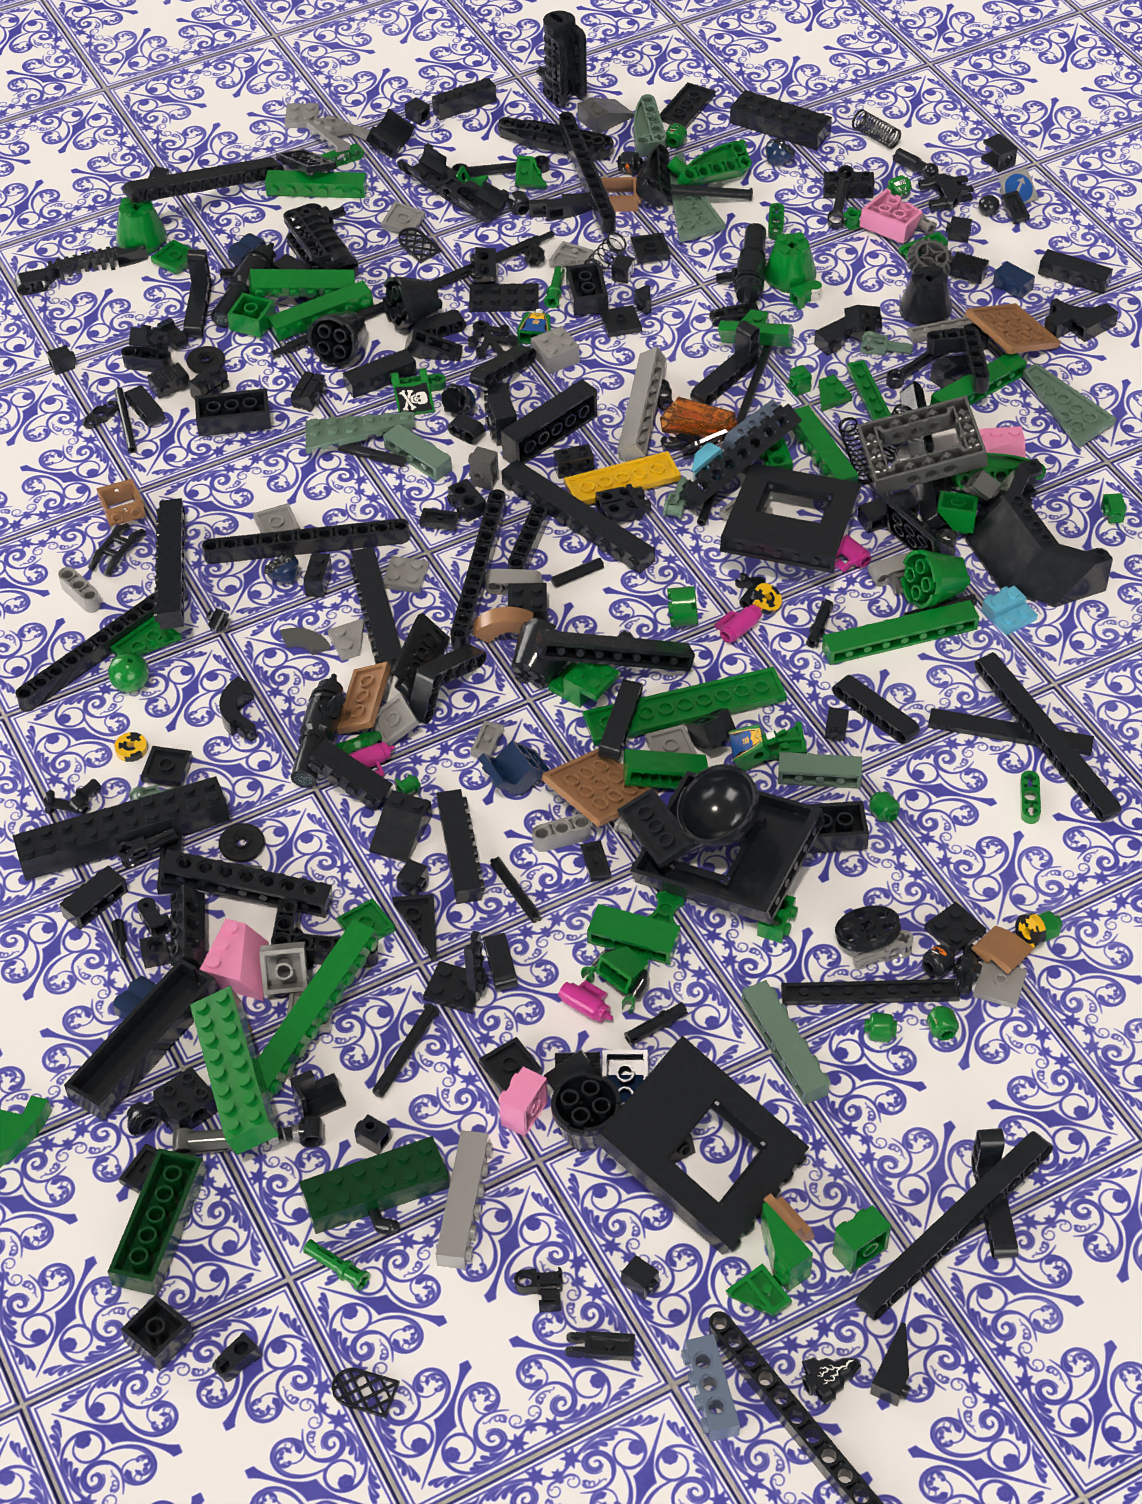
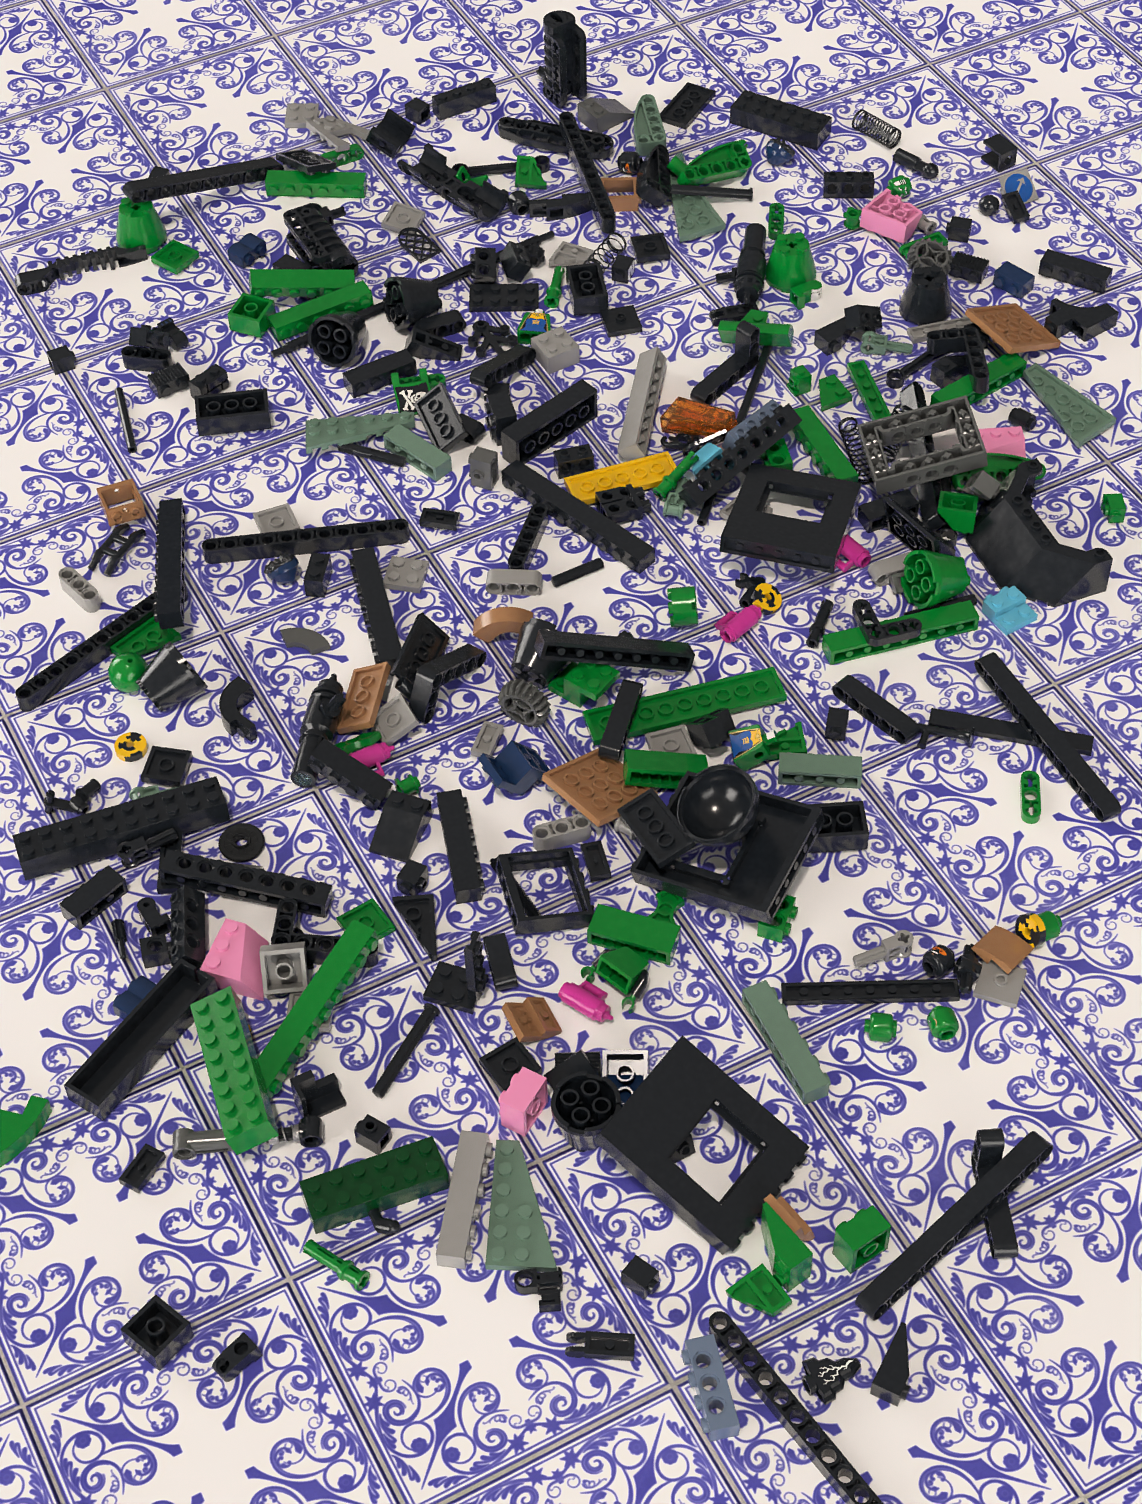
black piece [83,400,118,429] -> none
dark green brick [107,1148,206,1295] -> none
black beam [124,385,165,427] -> none
black brick [126,1067,218,1136] -> none
black beam [183,249,212,338] -> none
black wheel [186,346,225,373] -> none
black gear [206,608,231,632] -> none
black piece [211,242,276,328] -> none
black brick [291,371,327,411] -> none
light grey wing [327,618,364,662] -> none
black window [331,1368,400,1419] -> none
black hair [441,383,476,417] -> none
black brick [447,479,486,522] -> none
black beam [450,489,506,650] -> none
black brick [508,583,547,621] -> none
black pin [624,1002,688,1046] -> none
black bracket [634,285,652,315] -> none
black piece [657,379,674,411] -> none
green head [665,123,687,148] -> none
black piece [827,165,854,229] -> none
black wedge [835,905,901,952] -> none
green head [869,791,900,822] -> none
black connector [918,174,974,211] -> none
black plate [924,902,987,956] -> none
none -> black cone [135,641,208,712]
none -> black tile [414,382,469,453]
none -> sand green wing [485,1140,557,1272]
none -> black window [496,847,594,935]
none -> dark grey gear [497,679,551,727]
none -> black brick [499,241,532,283]
none -> medium nougat slope [501,997,562,1042]
none -> green pin [652,451,699,501]
none -> black beam [852,599,922,647]
none -> black piece [917,723,975,749]
none -> black brick [1008,408,1037,432]

